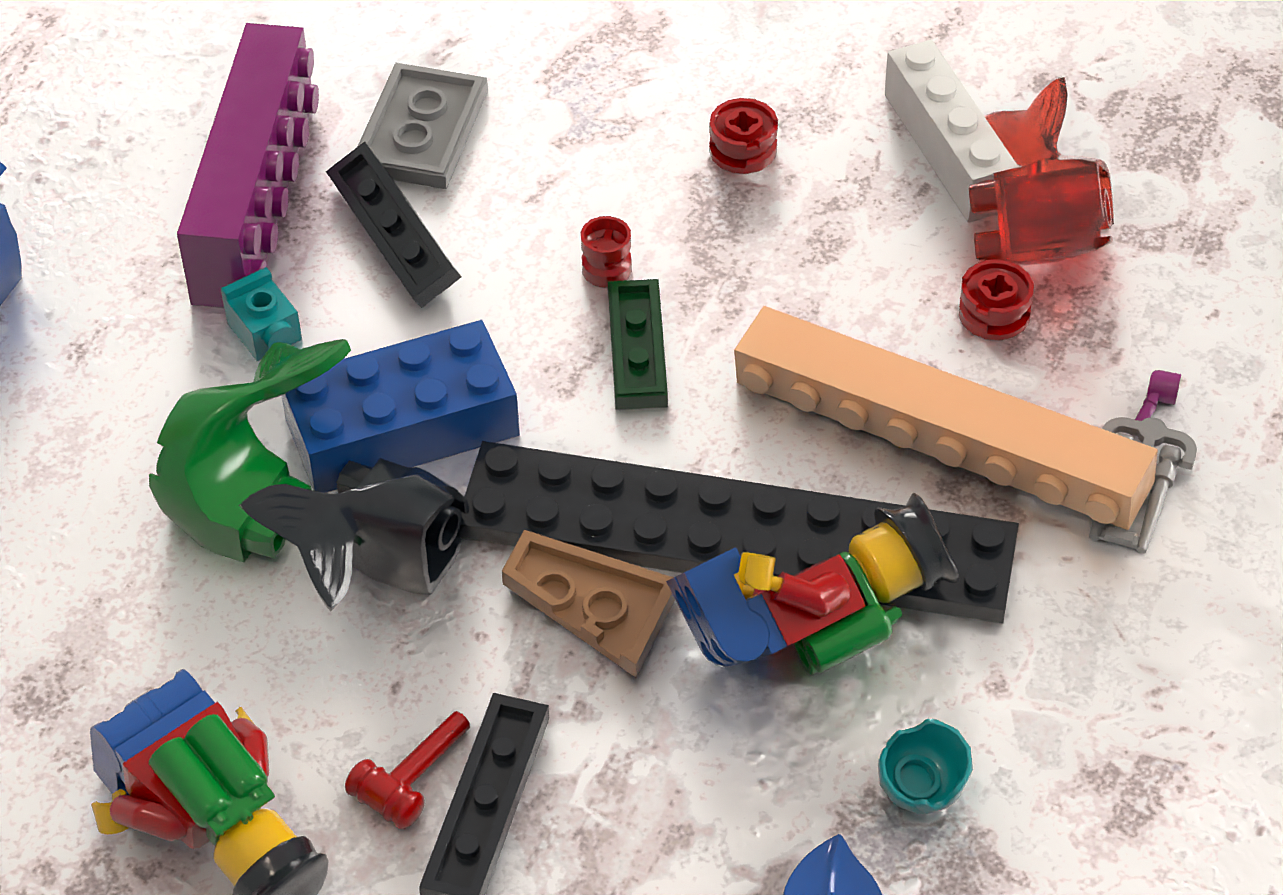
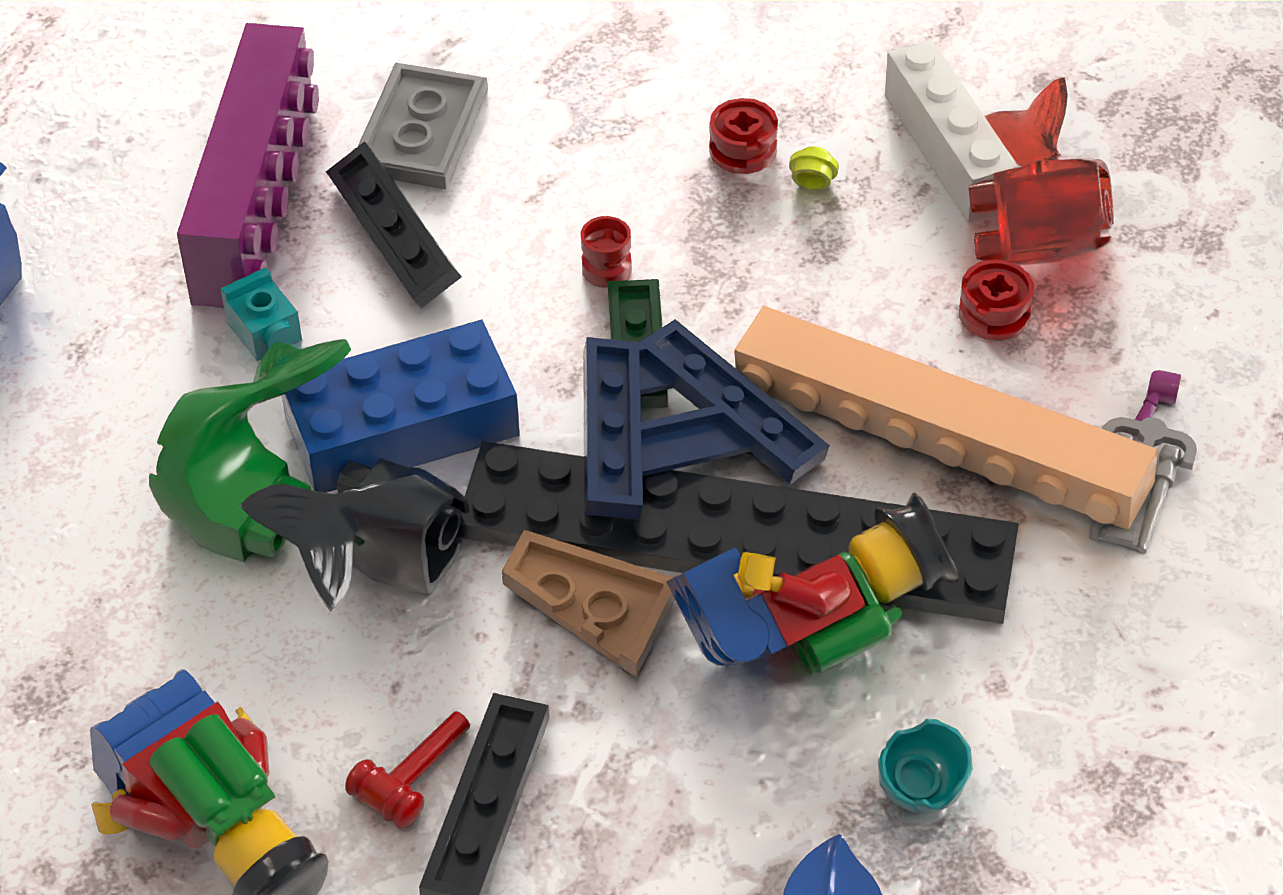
none -> dark blue plate [583,319,830,520]
none -> neon yellow plate [789,146,839,190]

